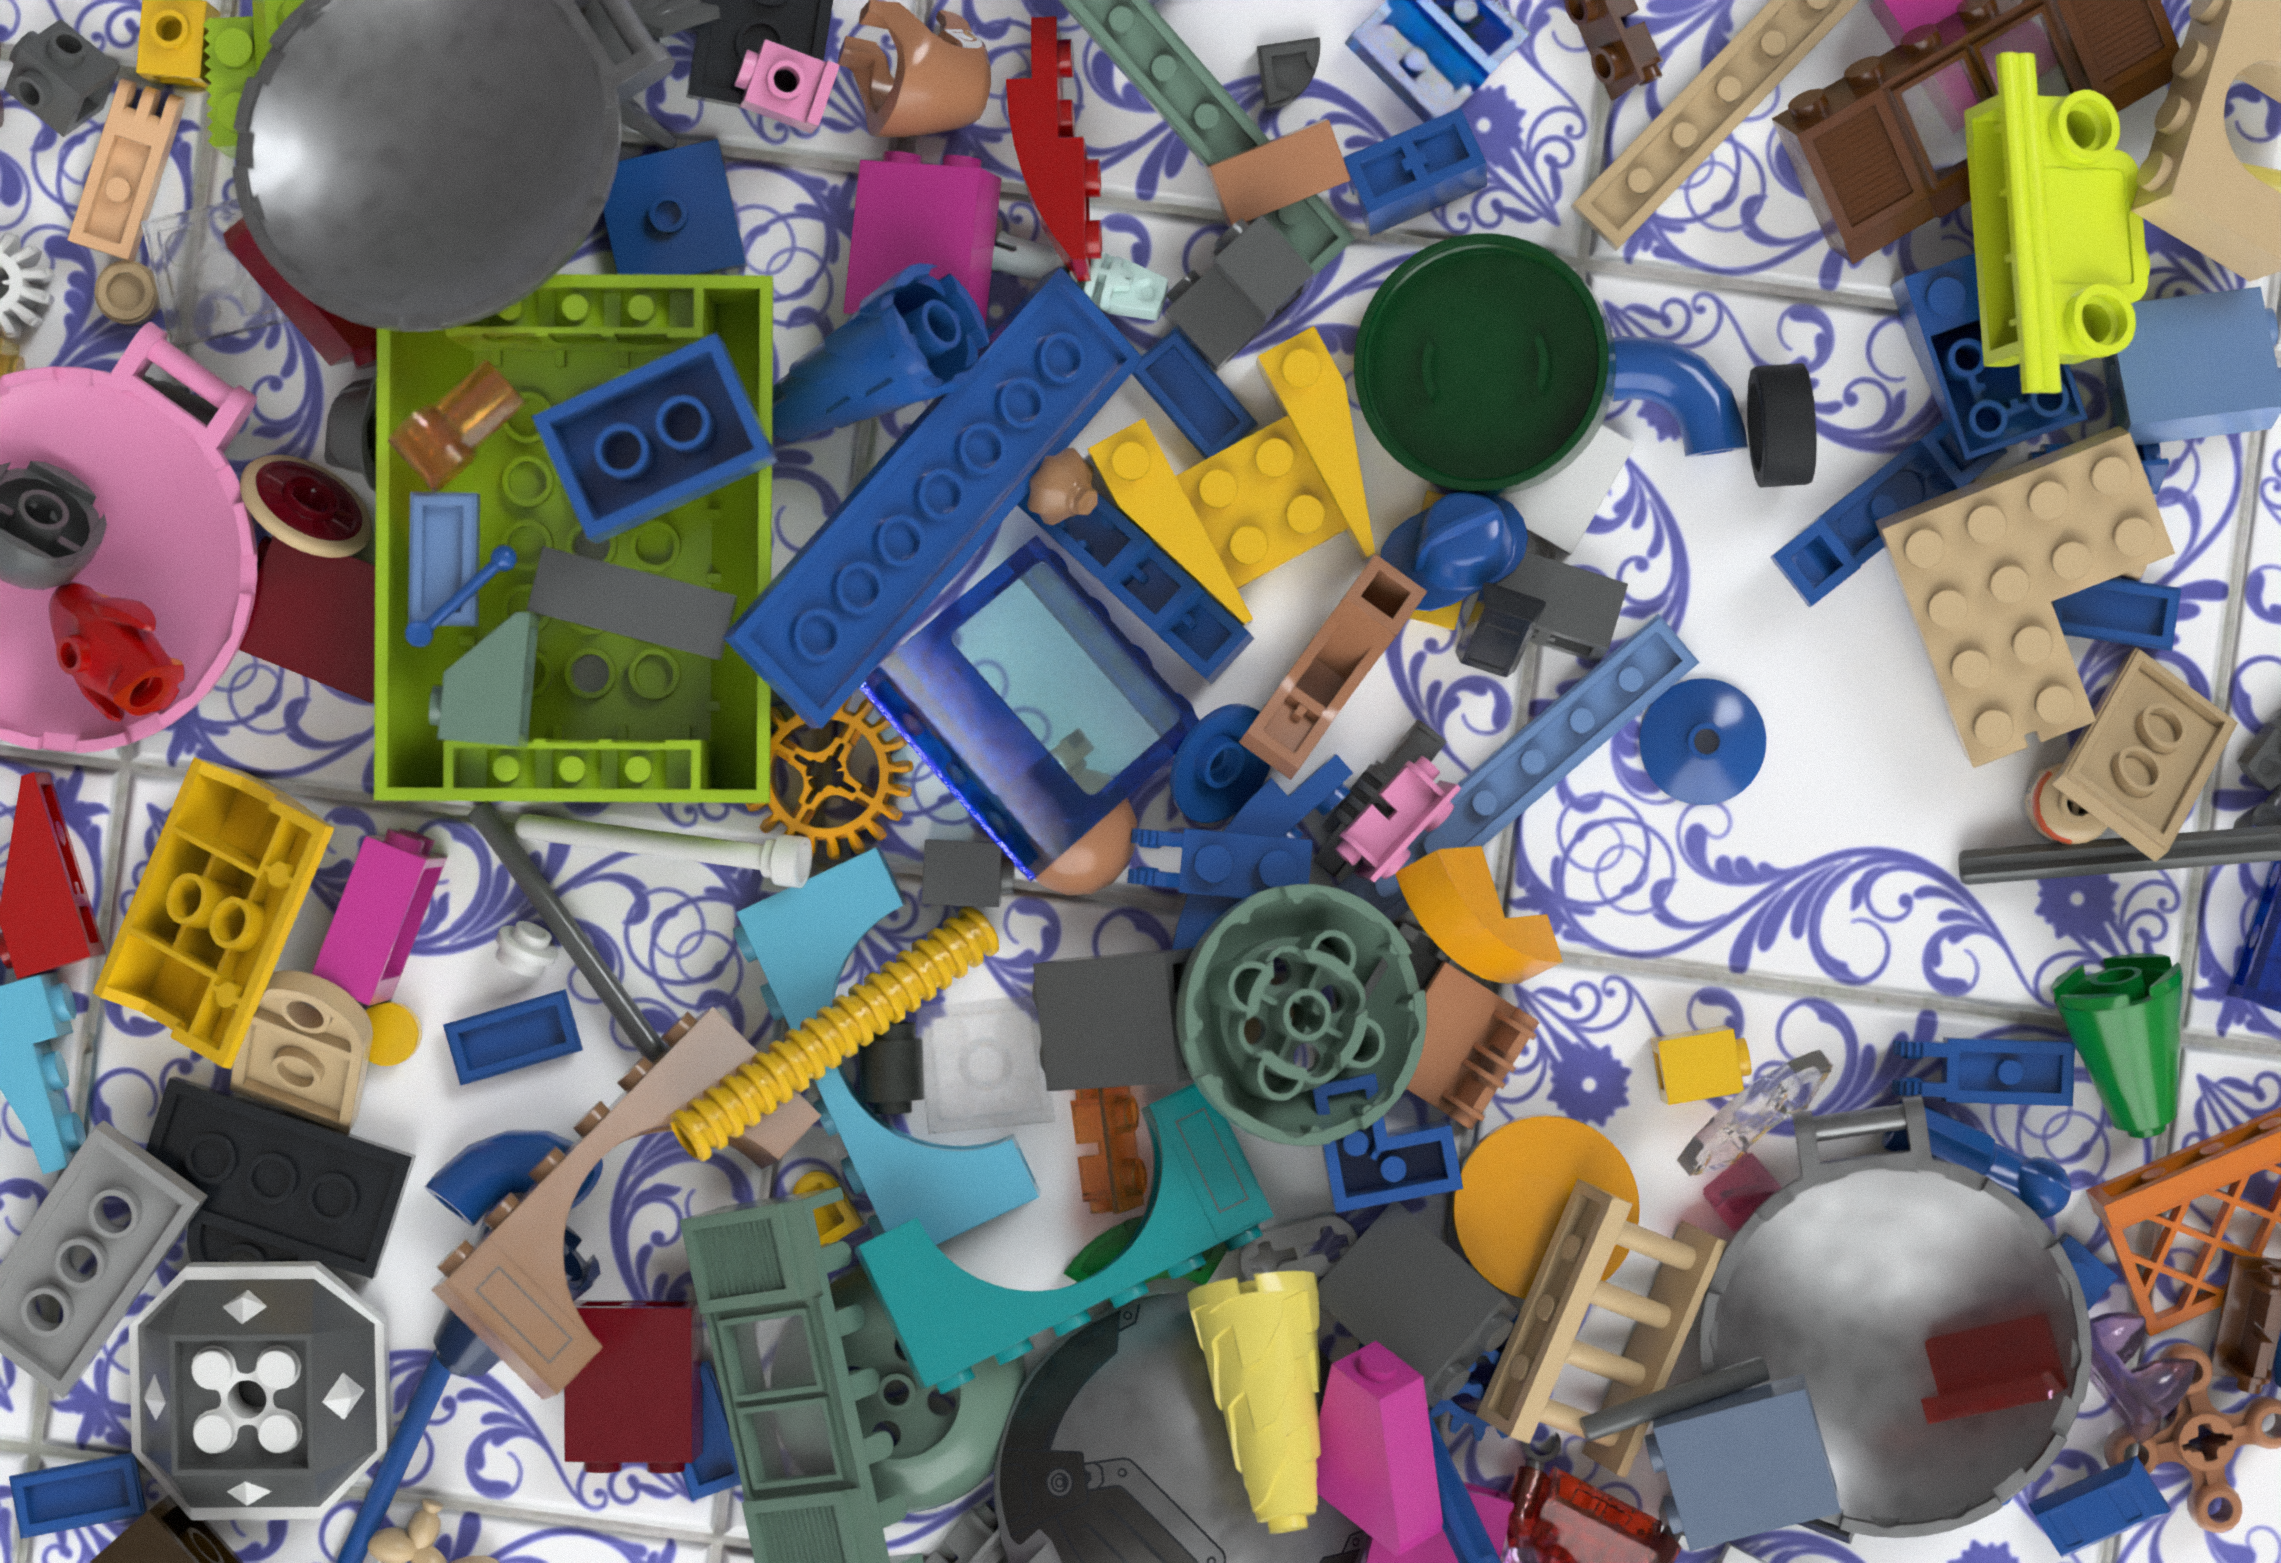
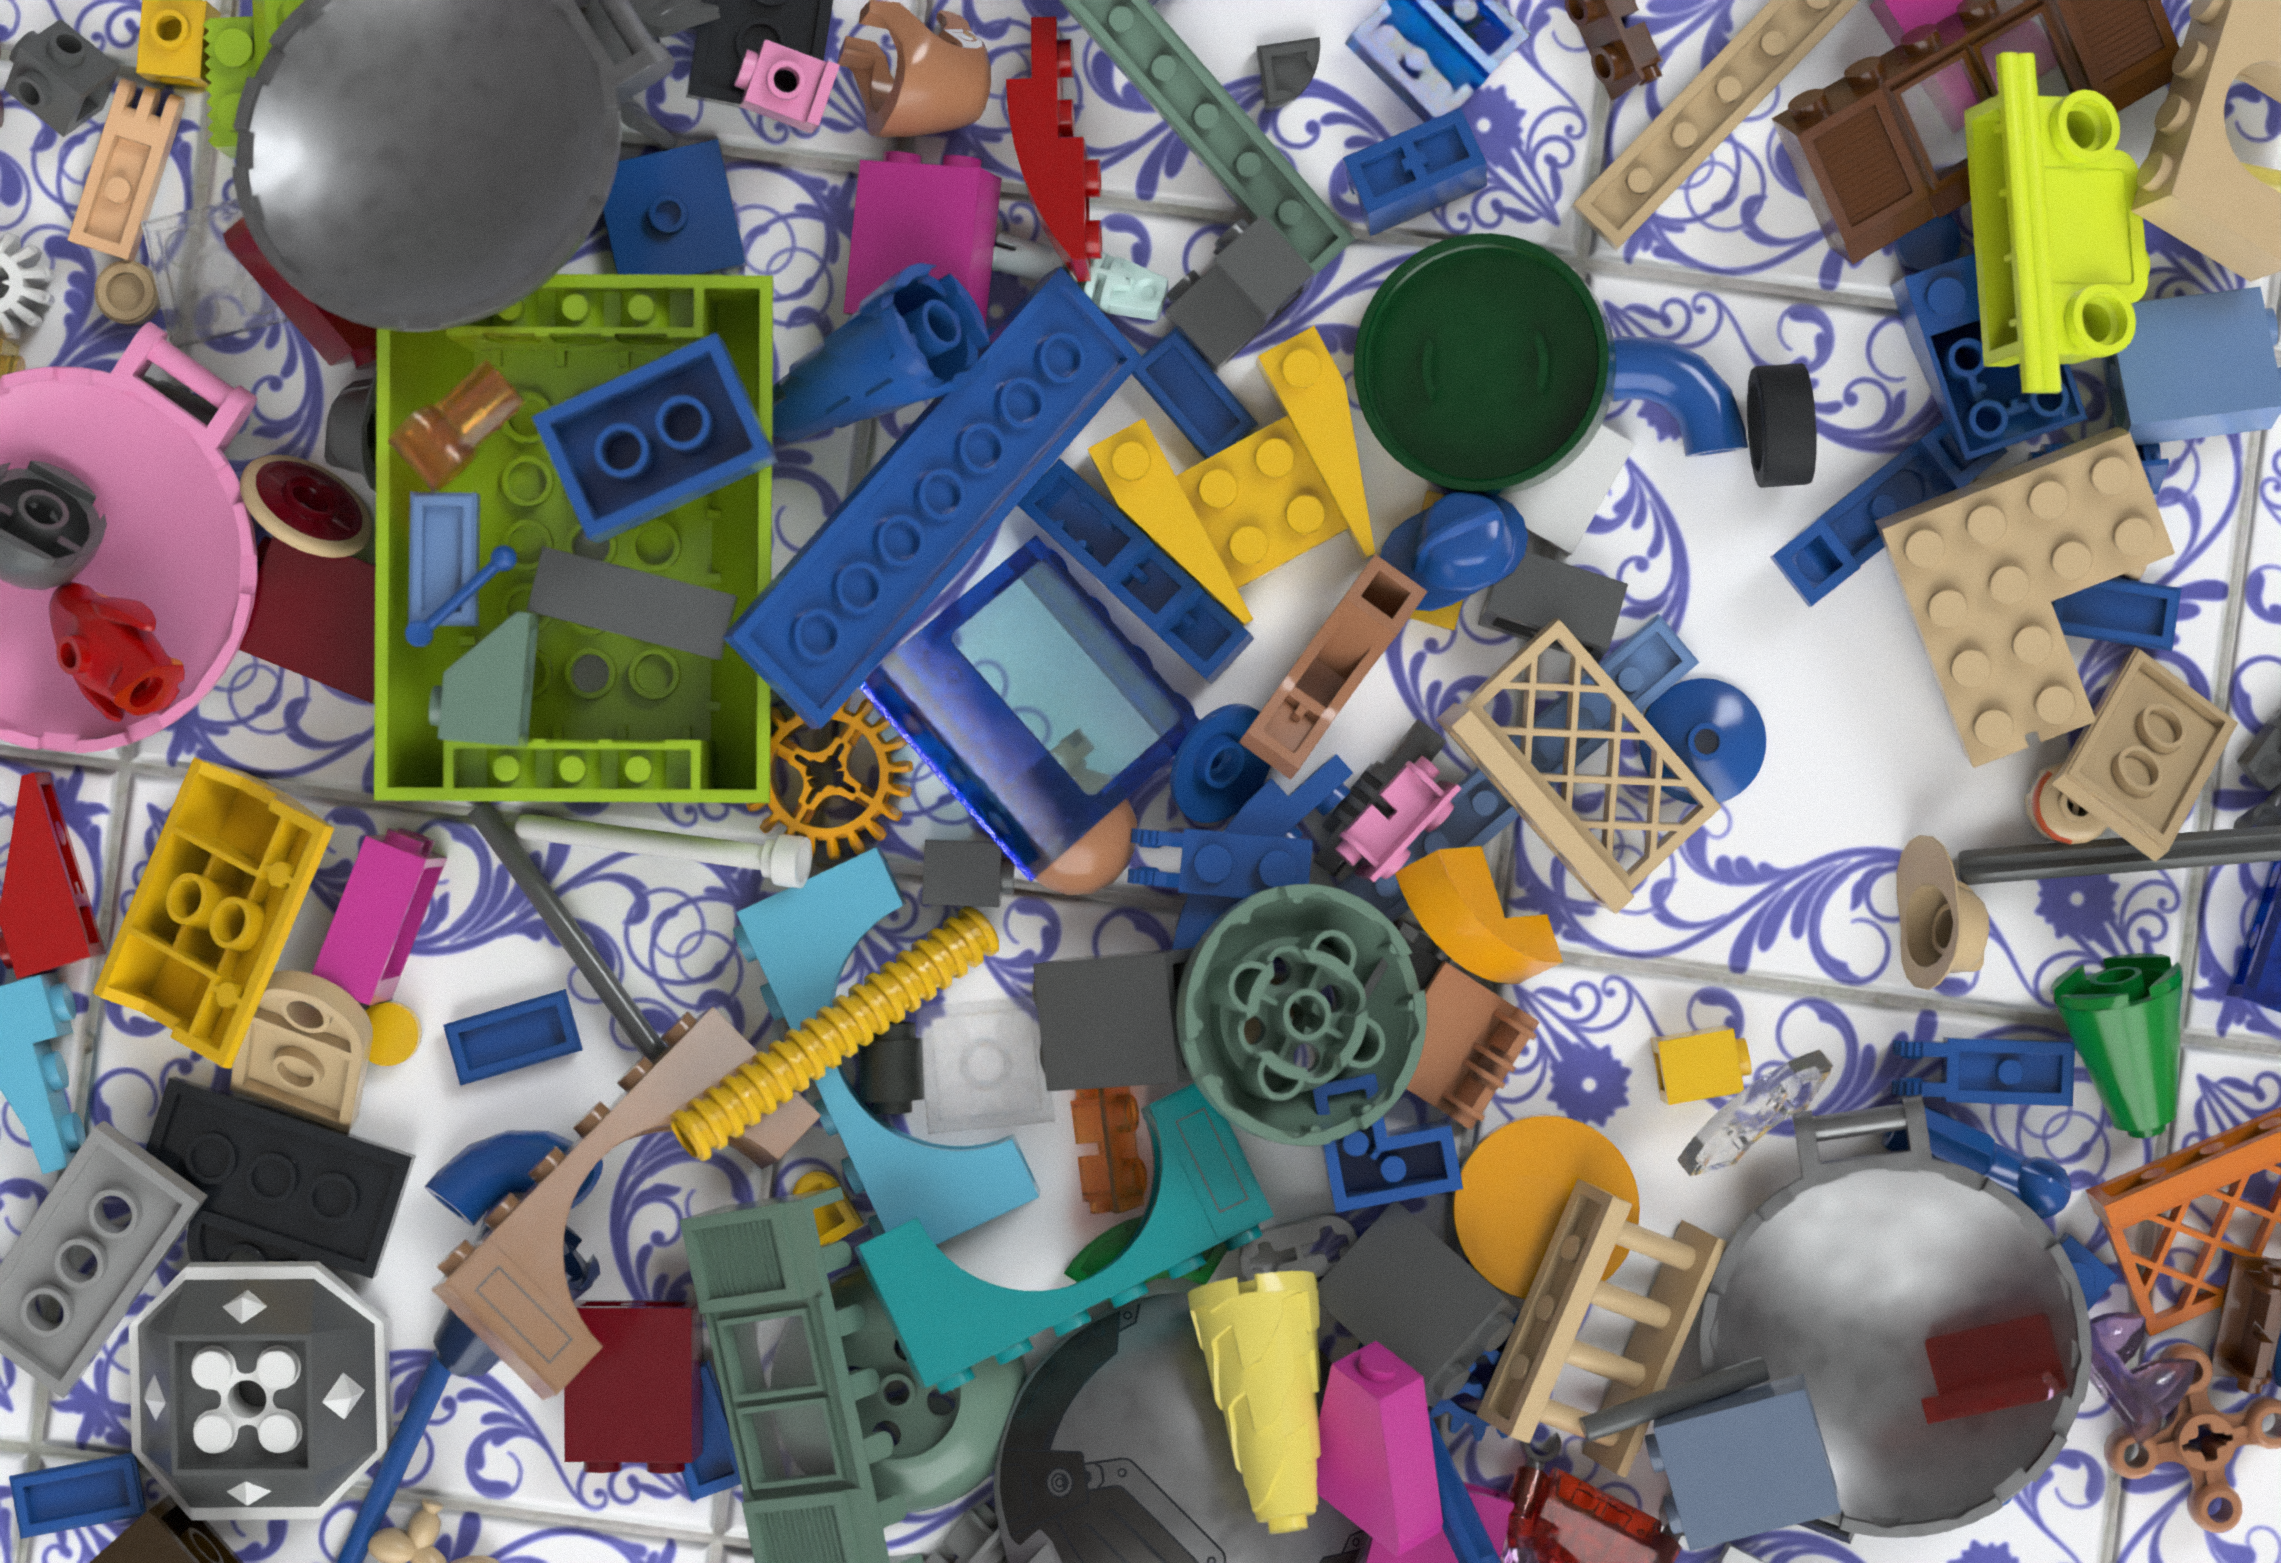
white plate [496,921,559,977] -> none
medium nougat piece [1027,448,1098,525] -> none
nougat tile [1206,119,1351,227] -> none
black tile [1455,582,1546,678] -> none
clear pink slope [1702,1152,1782,1231] -> none
blue tile [2028,1455,2171,1558] -> none
none -> tan fence [1436,618,1721,914]
none -> blue tile [1894,214,1961,273]
none -> tan piece [1896,835,1990,990]

